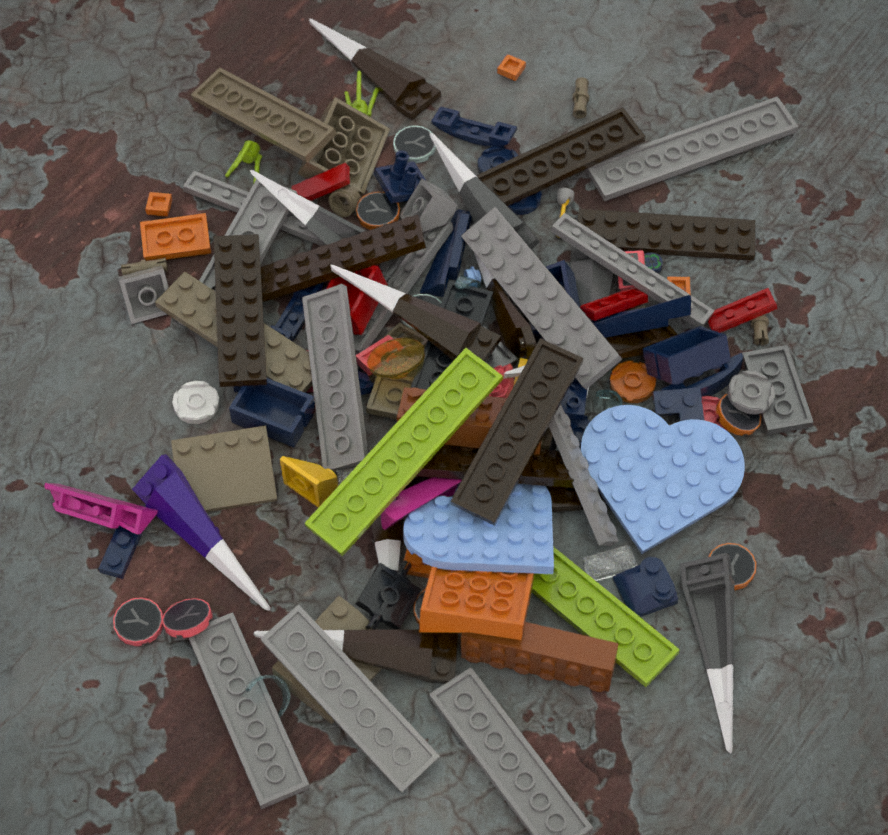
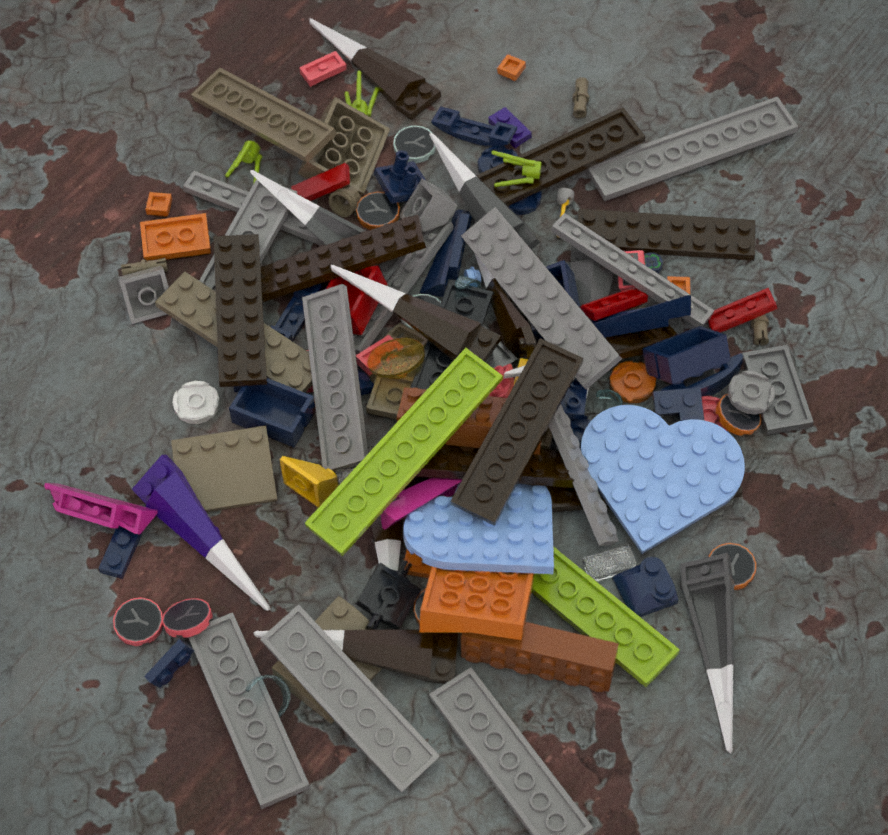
none -> dark blue plate [144,639,195,688]
none -> coral plate [299,51,347,87]
none -> dark purple plate [488,107,532,148]
none -> lime plant [491,151,541,187]

